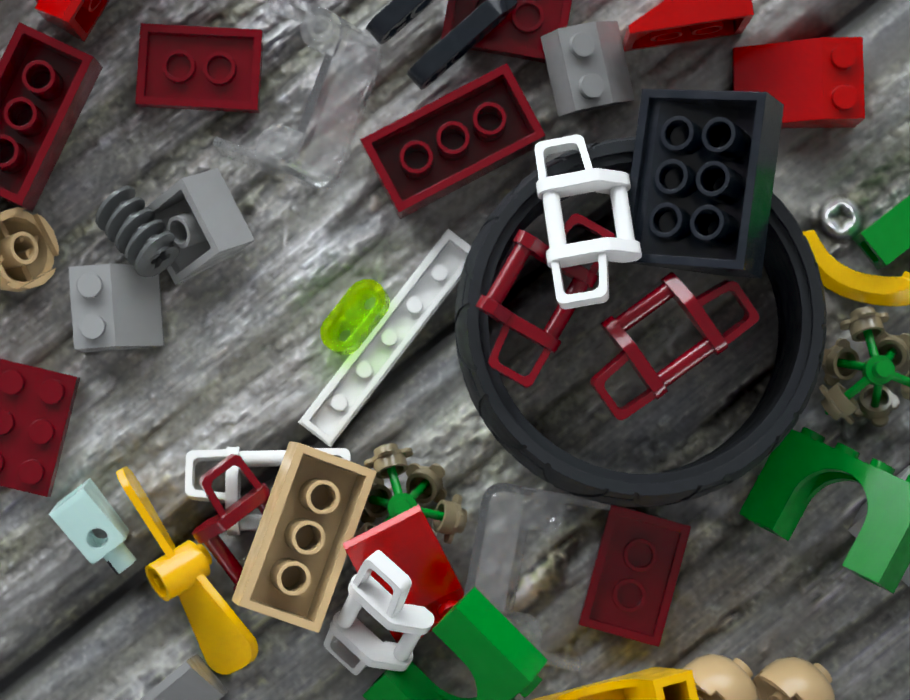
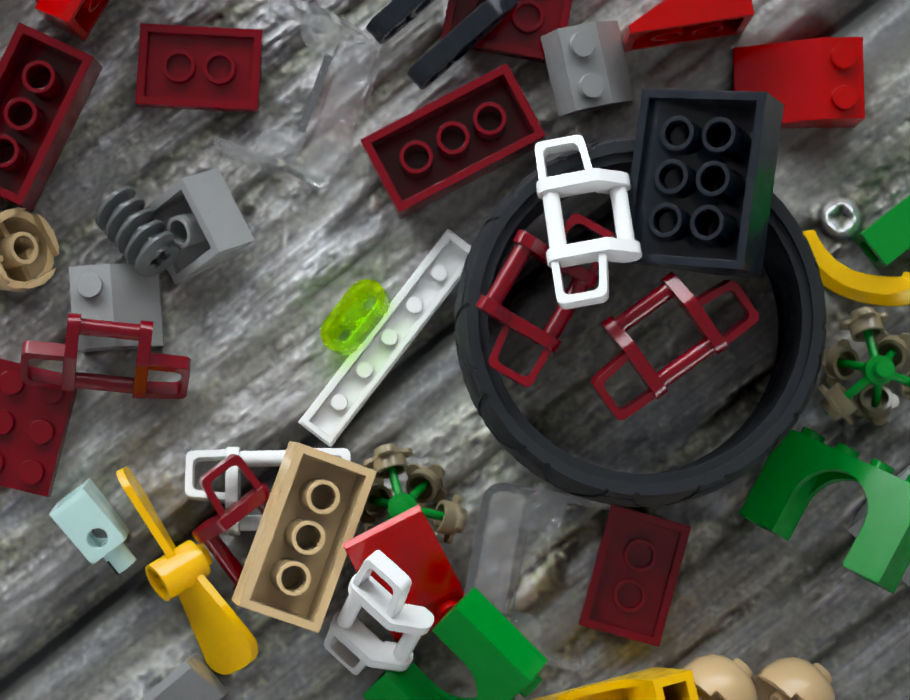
none -> dark red bar [20,313,191,399]

